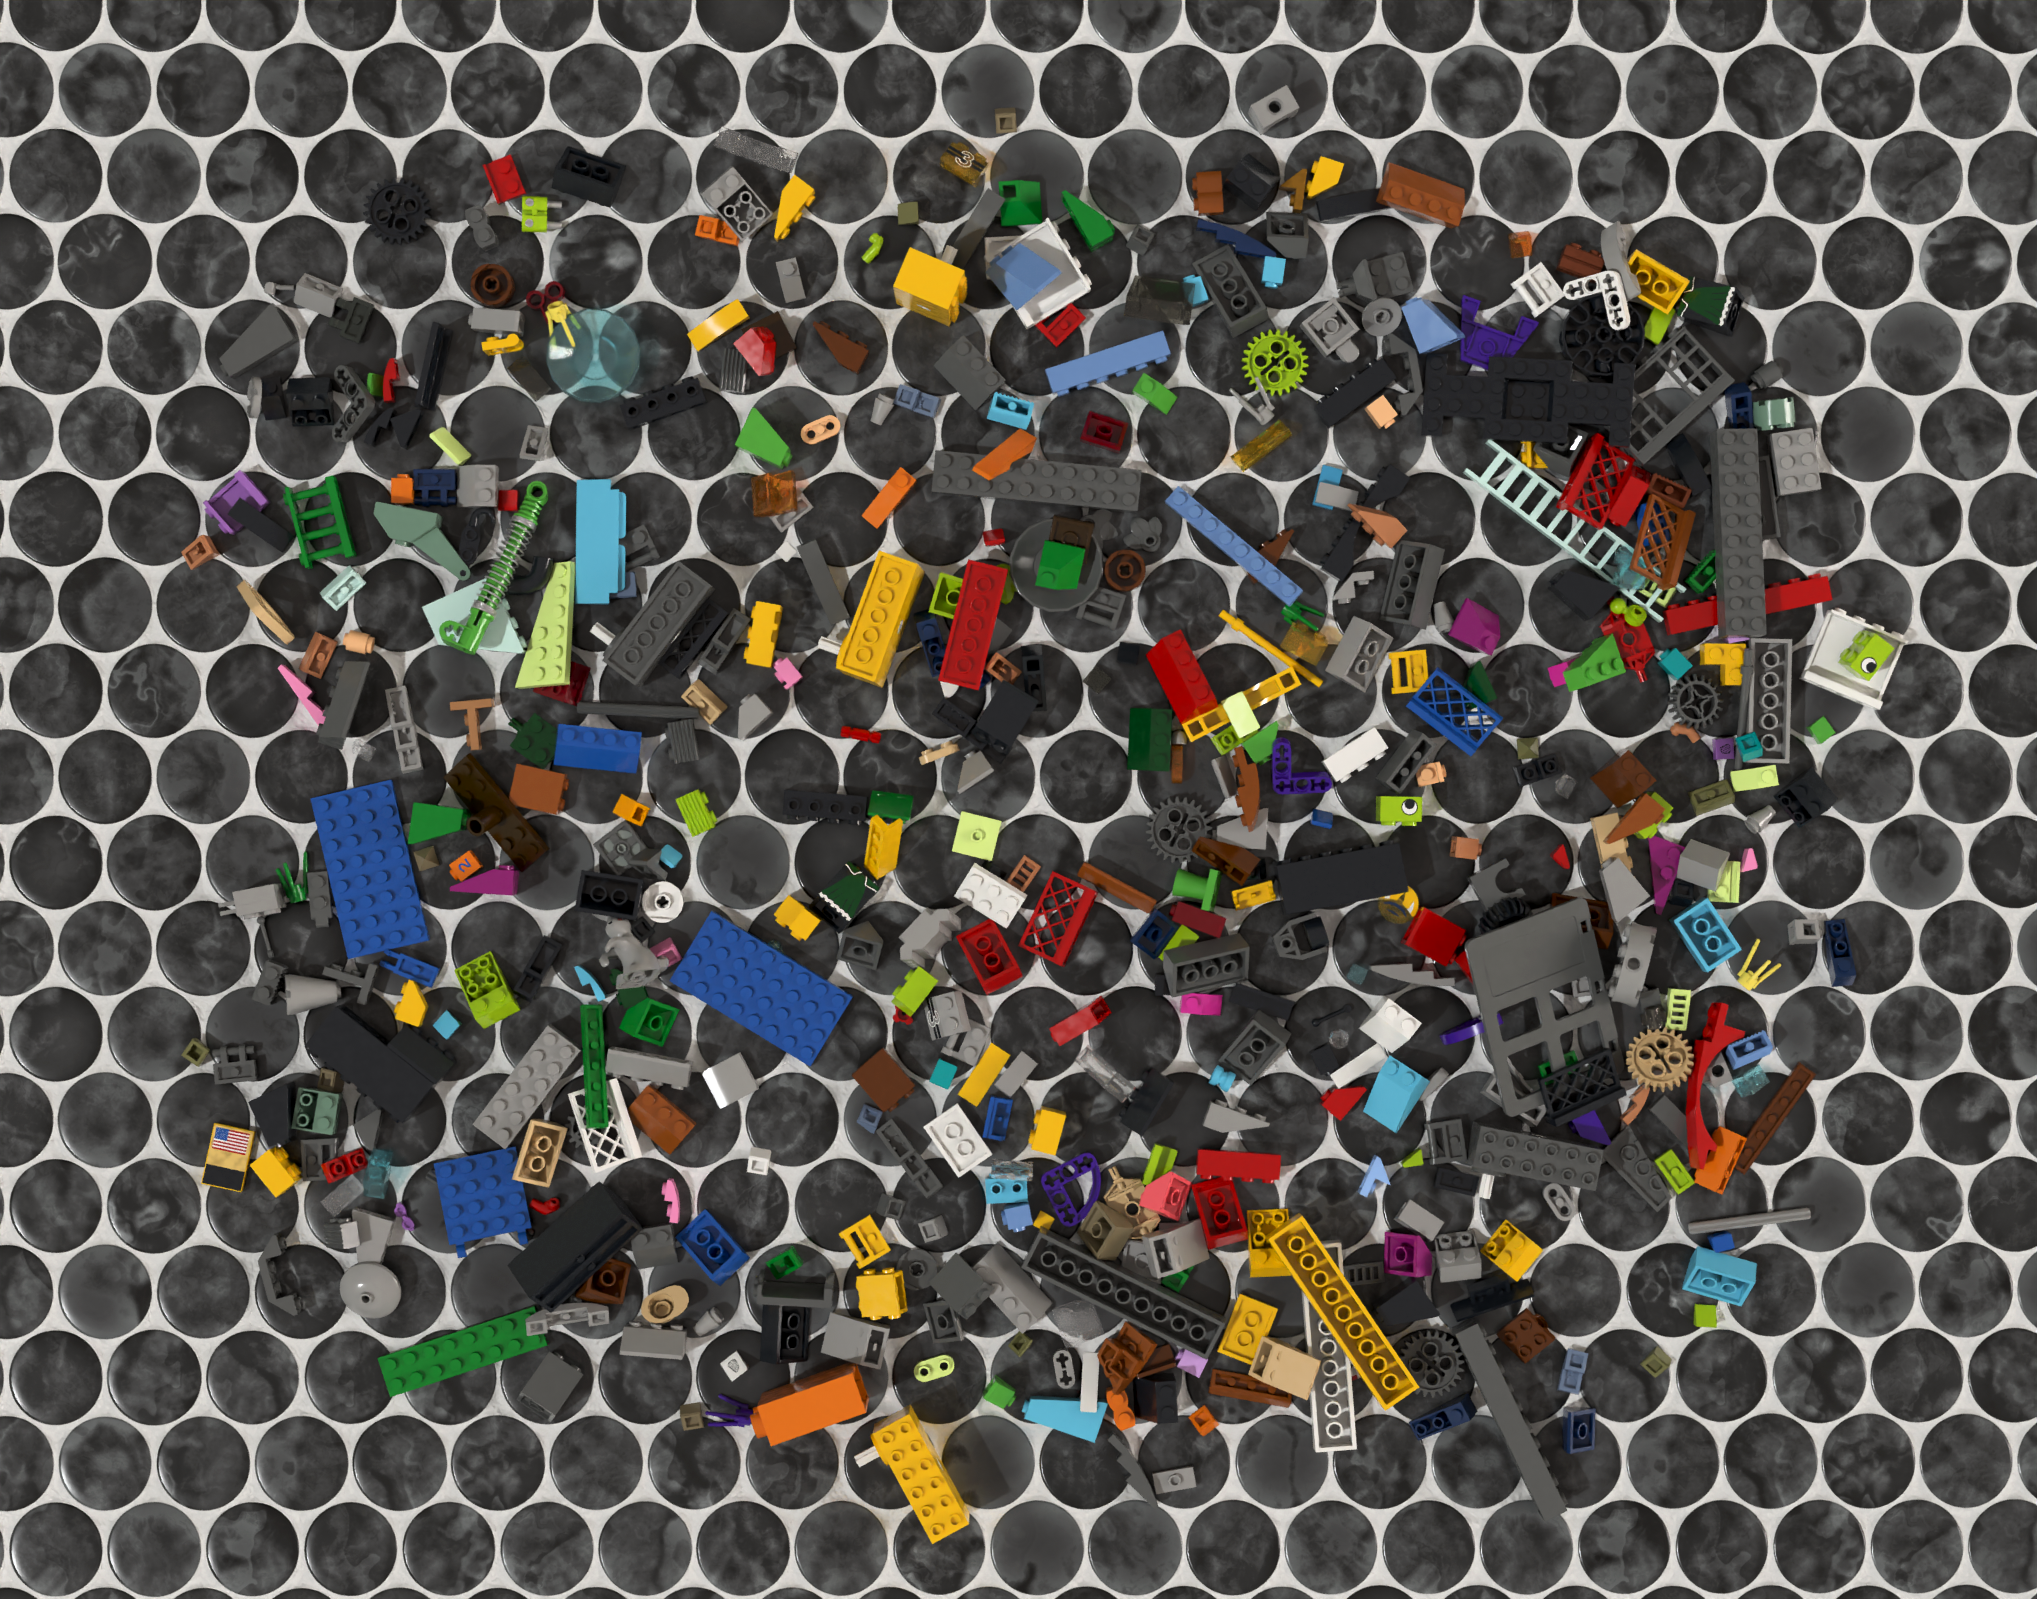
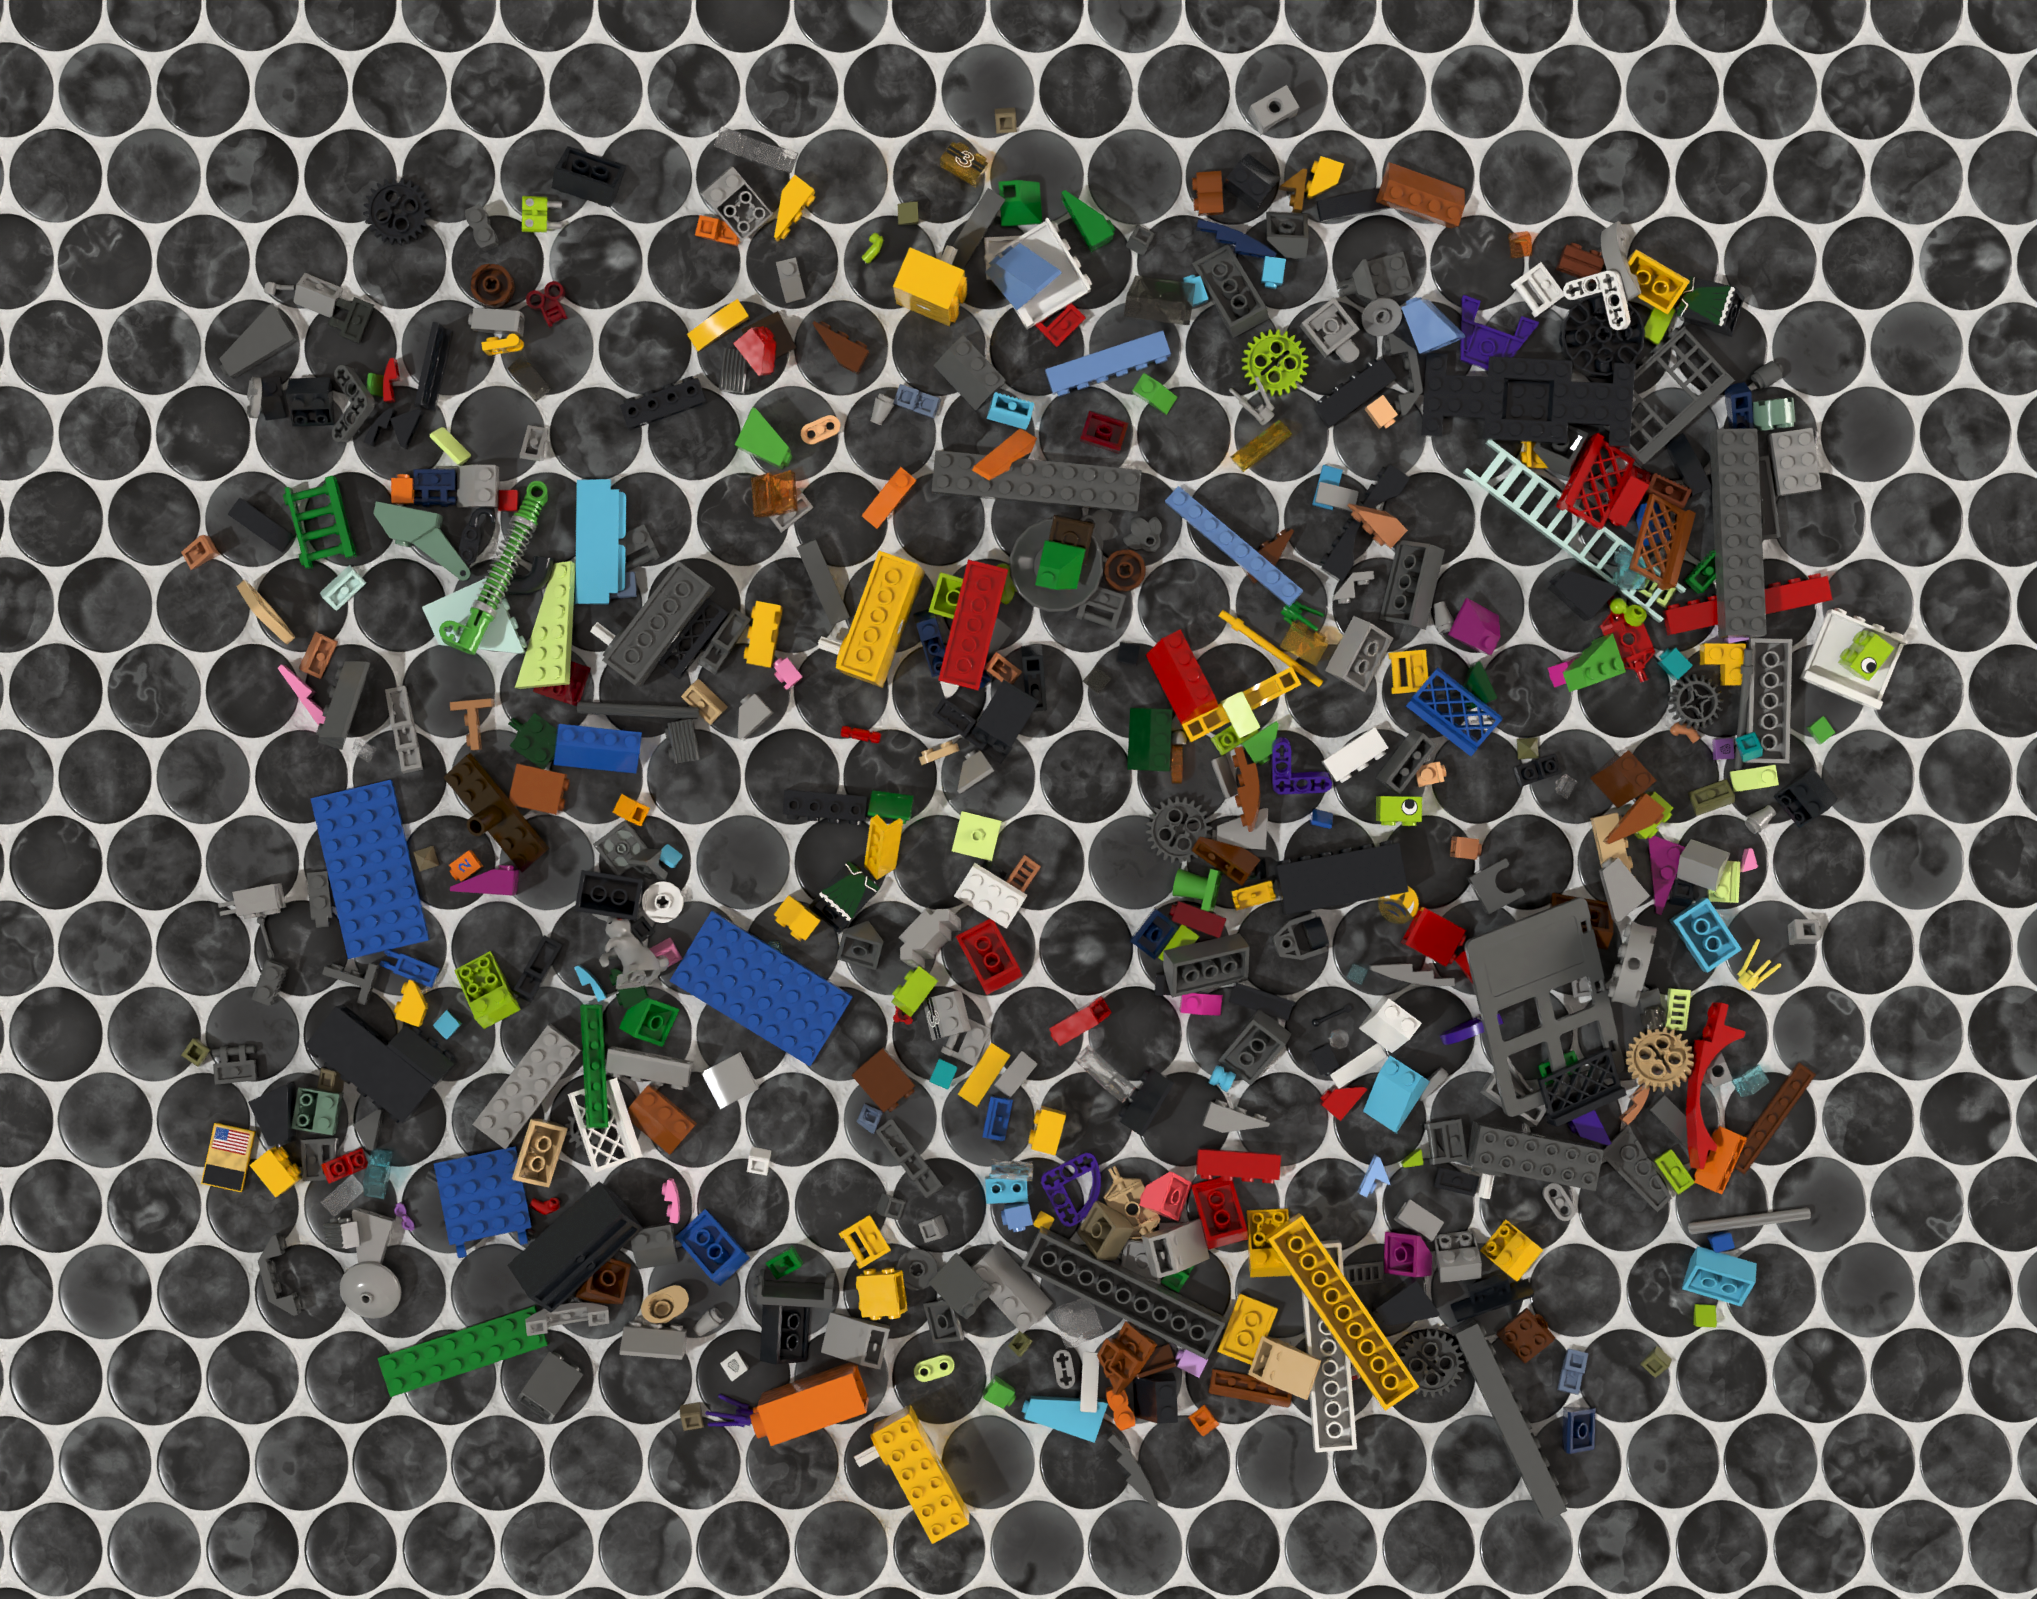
medium lavender panel [203,470,271,535] -> none
green plant [276,851,309,903] -> none
light grey cone [285,974,341,1015] -> none
light nougat brick [343,630,375,654] -> none
green slope [408,802,472,844] -> none
red plate [483,154,526,205] -> none
light yellow plant [545,301,581,349] -> none
clear light blue dish [546,308,641,403] -> none
lime brick [675,789,718,837] -> none
white sticker [776,541,797,562] -> none
white plate [923,1103,992,1178] -> none
red slope [983,529,1005,547] -> none
red fence [1018,871,1099,967] -> none
dark orange slope [1077,862,1157,913] -> none
lime panel [1142,1143,1178,1185] -> none
light grey plate [1152,1465,1197,1494] -> none
dark blue slope [1409,1393,1478,1441] -> none
black gear [1478,897,1533,934] -> none
red slope [1550,844,1570,869] -> none
medium blue brick [1725,1030,1773,1070] -> none
dark blue slope [1824,919,1856,987] -> none

